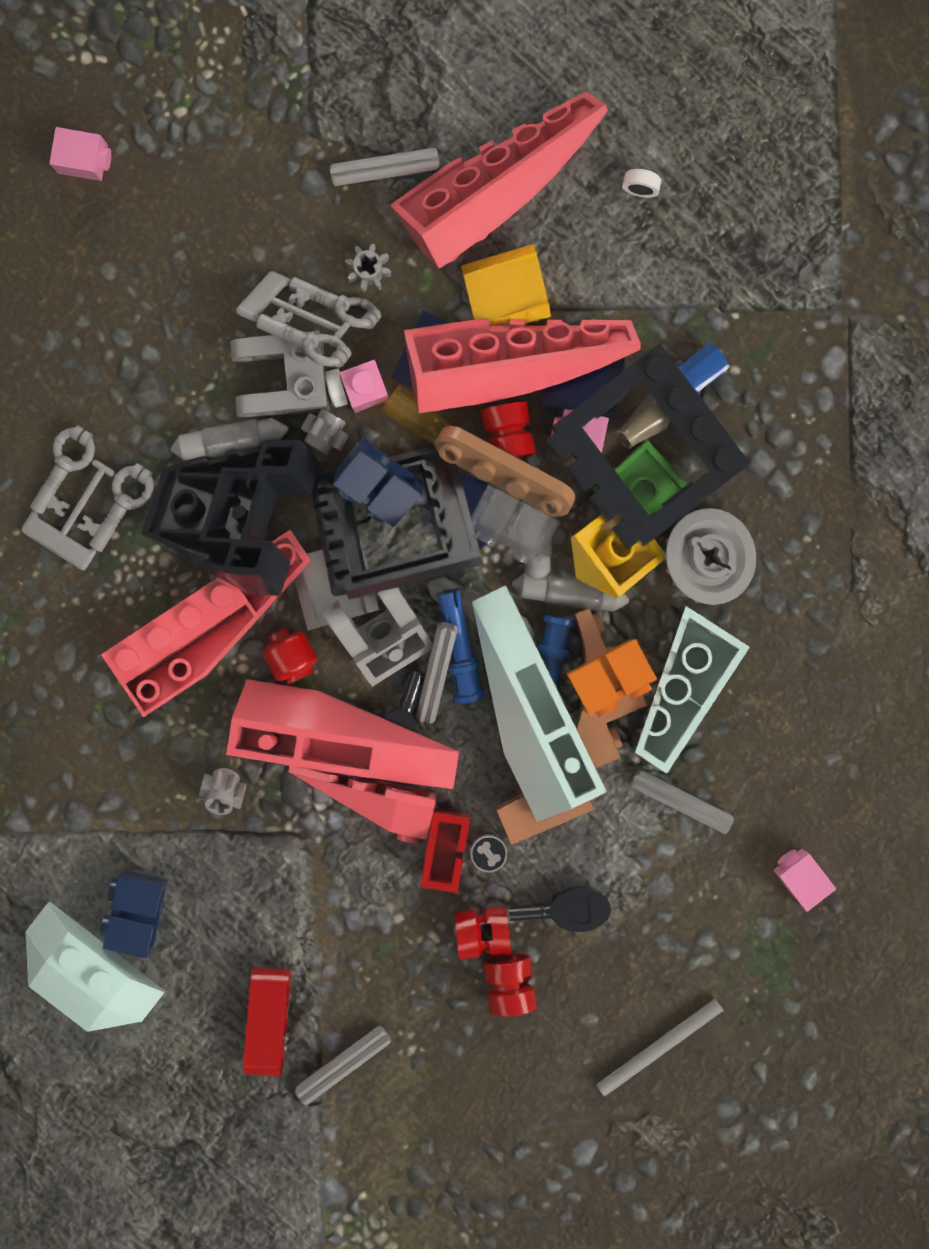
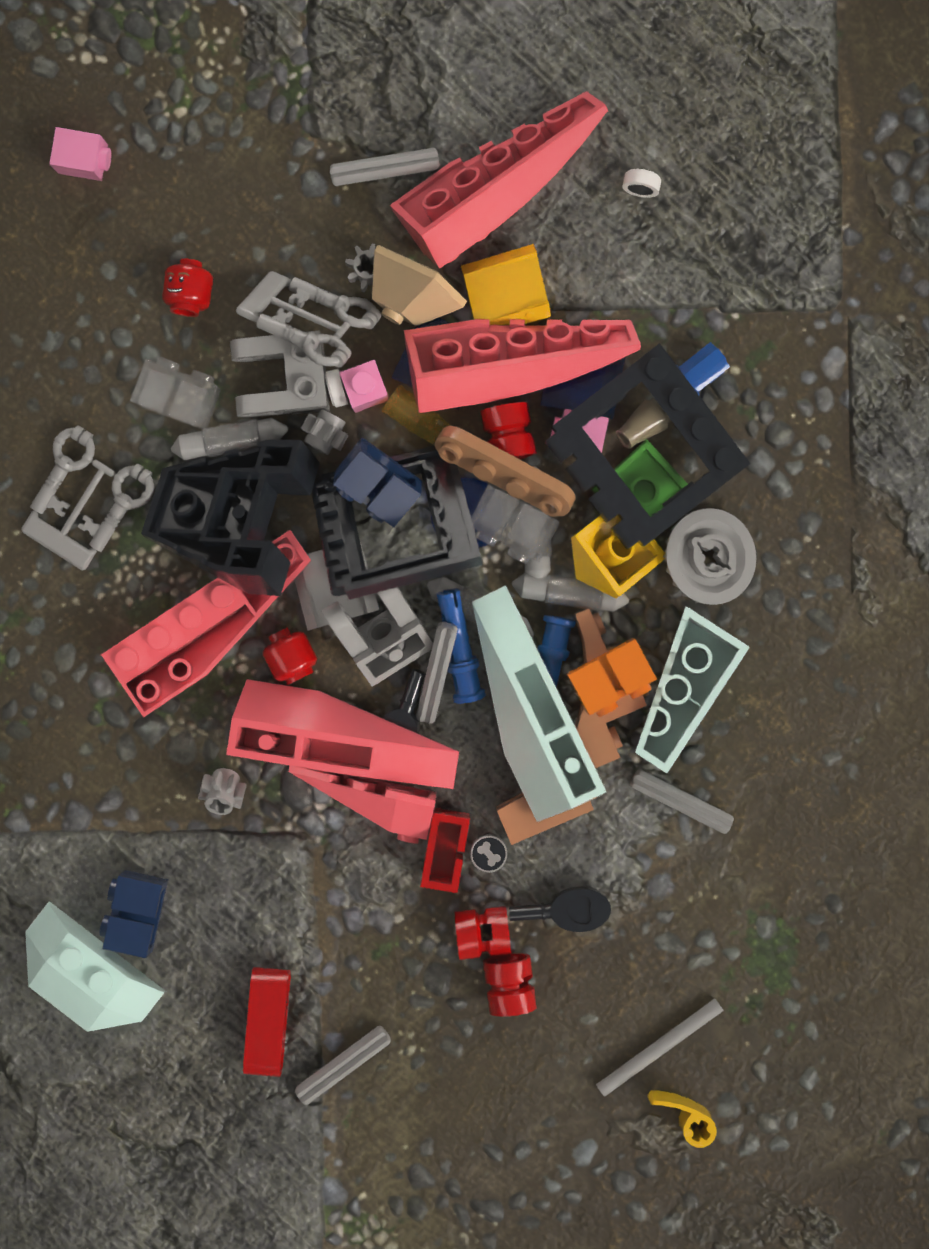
bright pink brick [773,849,836,912] -> none
none -> clear piece [130,357,221,431]
none -> red head [162,258,213,317]
none -> tan slope [372,245,467,326]
none -> yellow panel [647,1090,717,1148]

